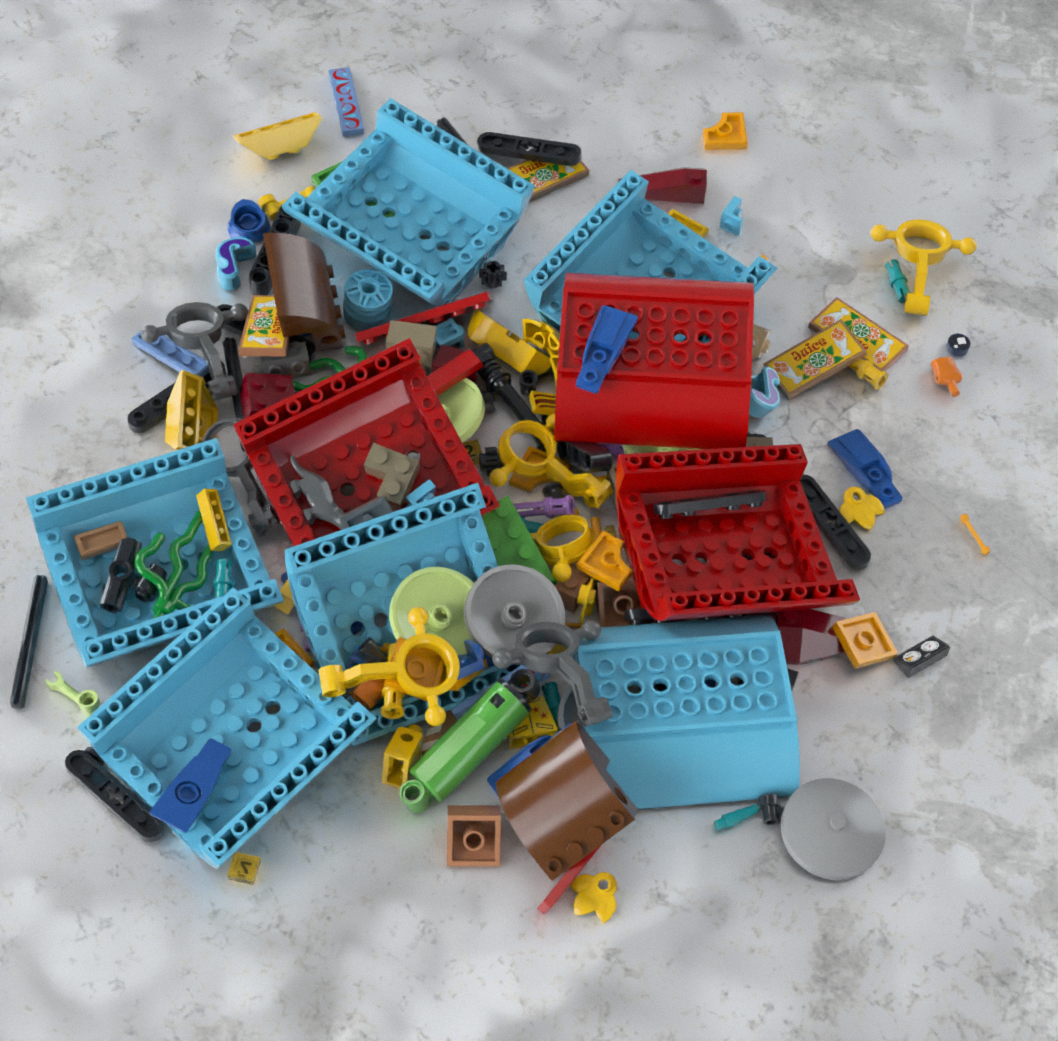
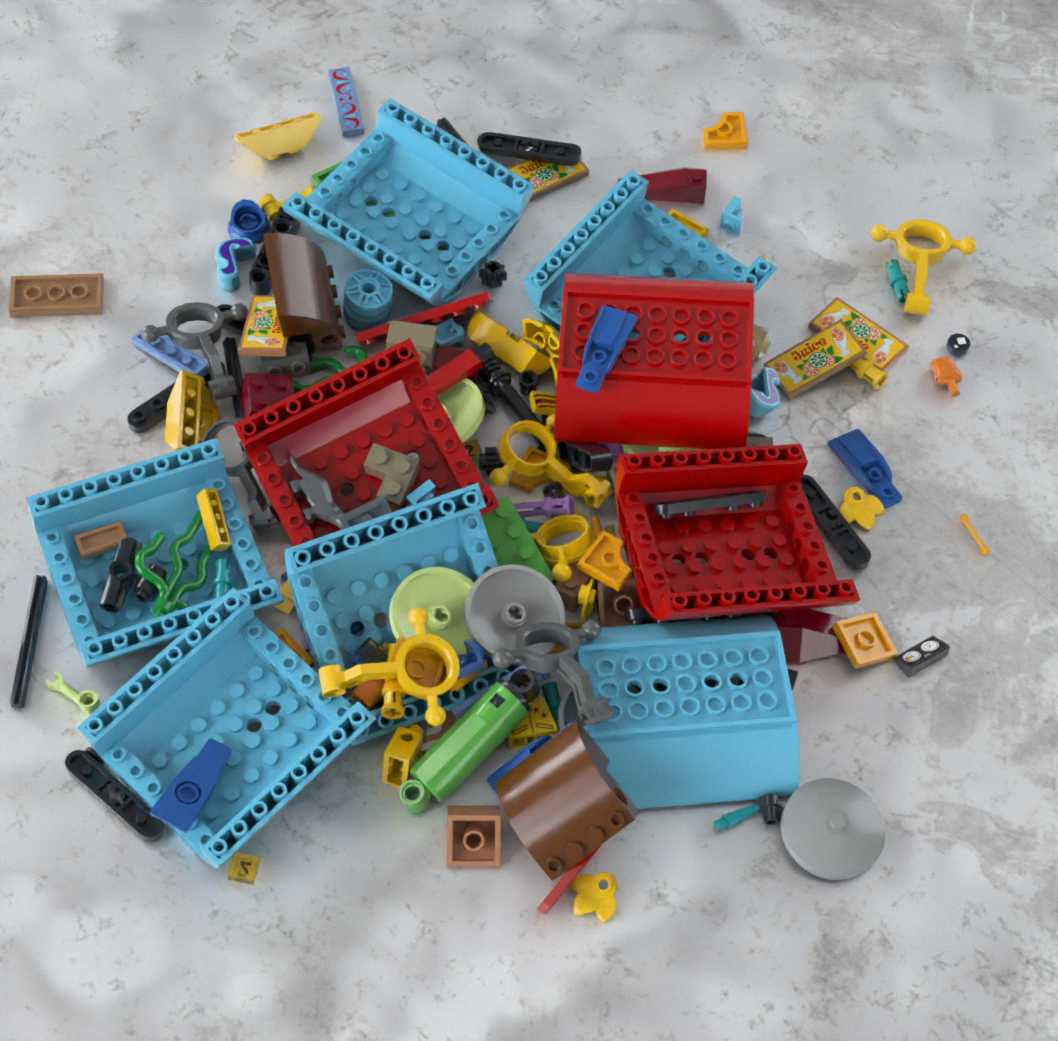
none -> medium nougat tile [9,273,104,317]

